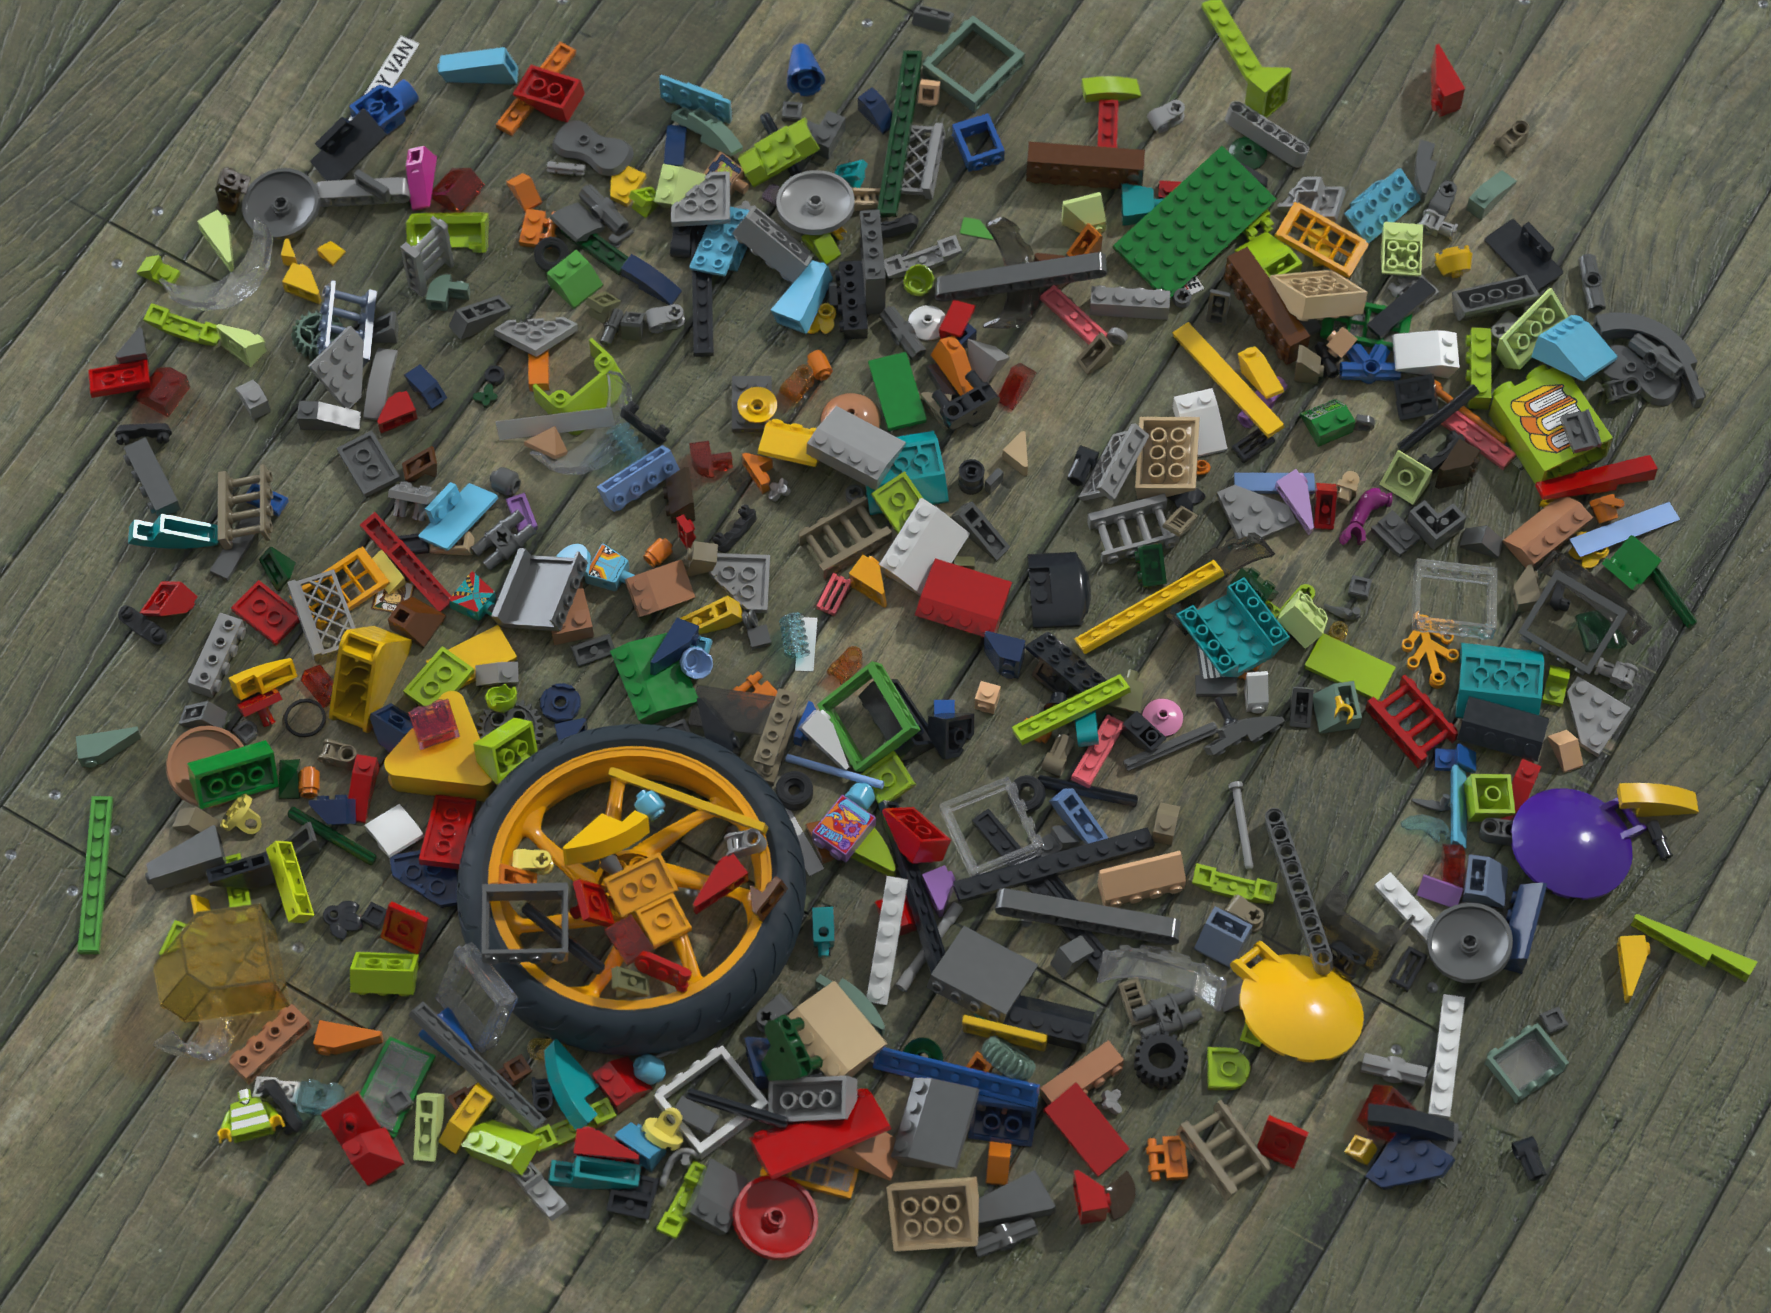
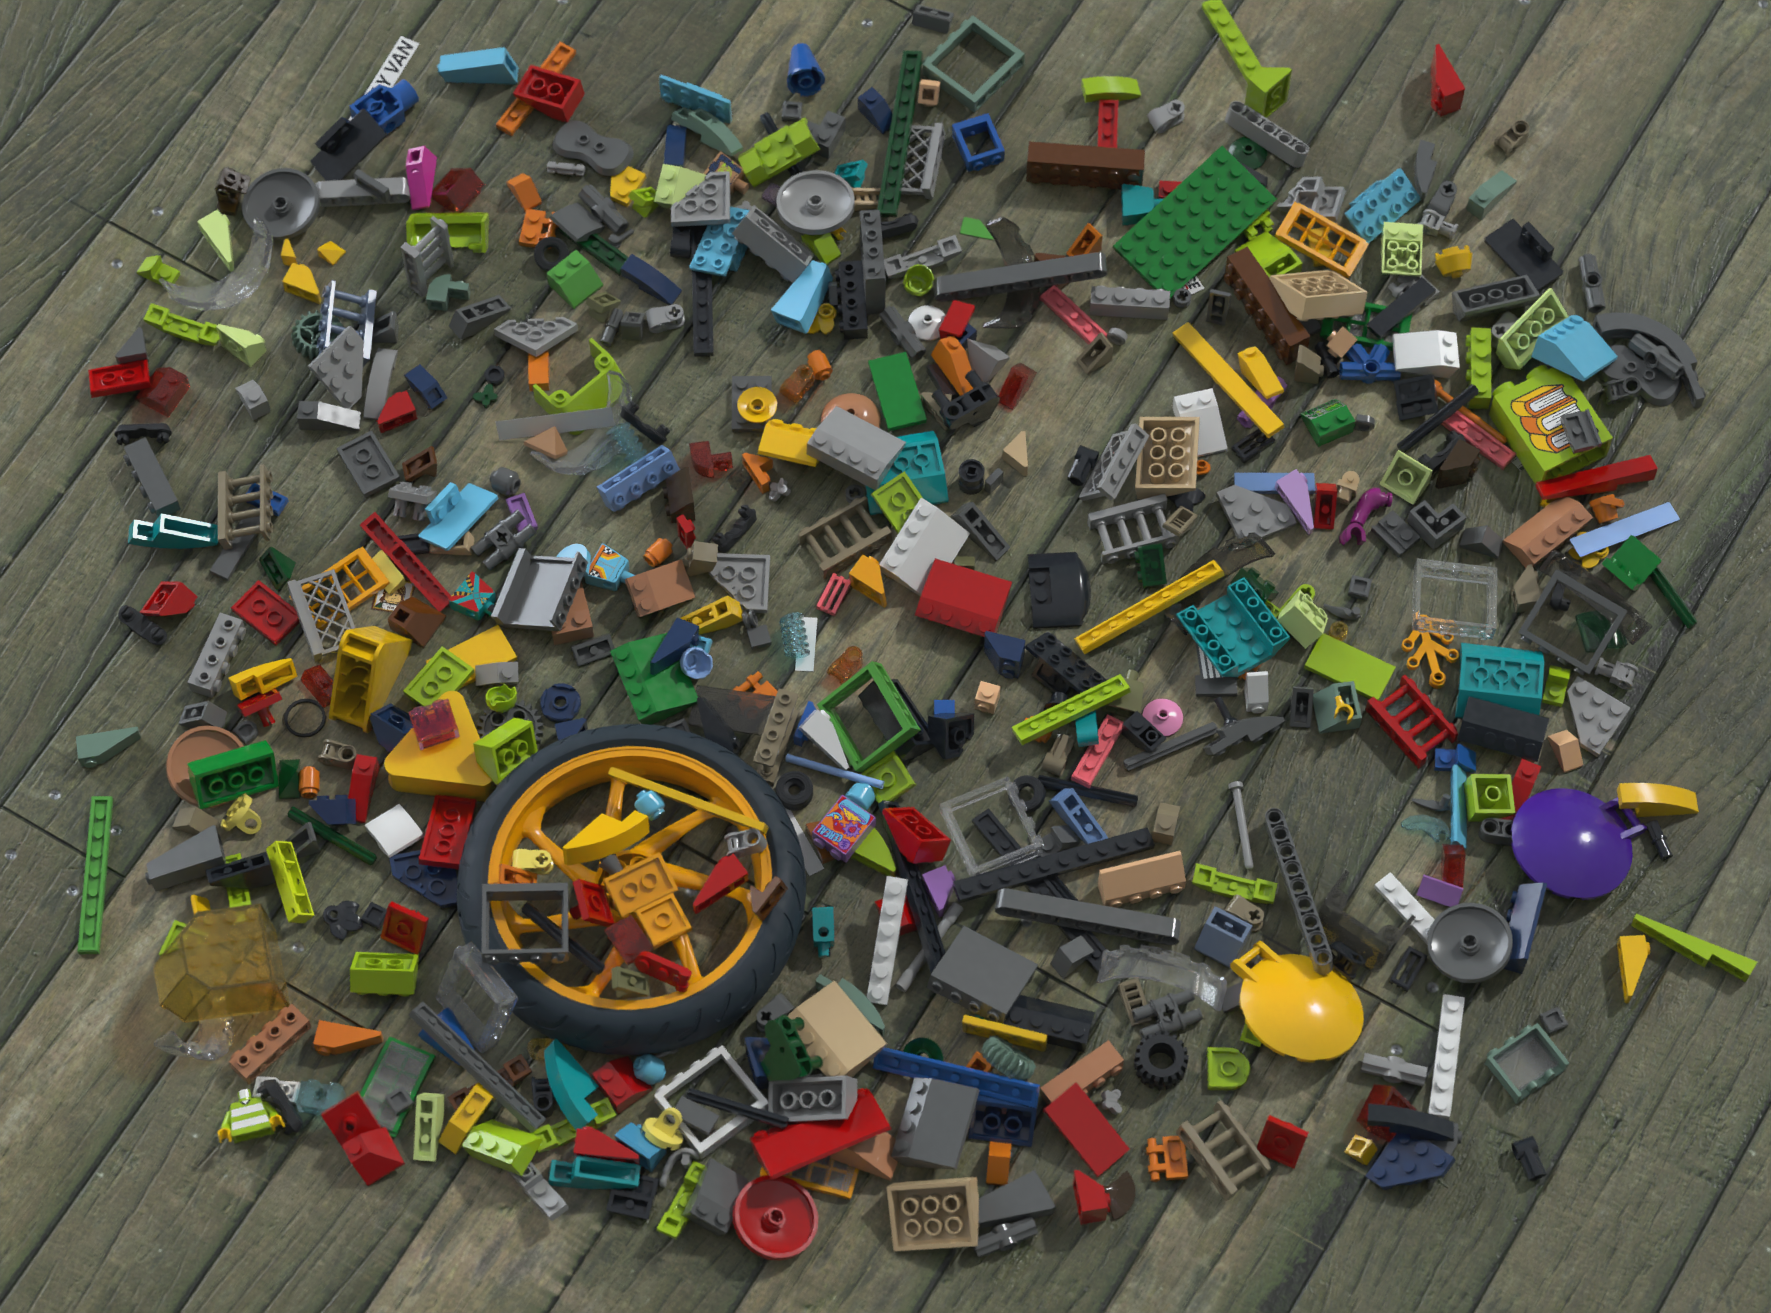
yellowish green slope [1061,192,1106,234] -> none
sand blue slope [1462,854,1508,908] -> none

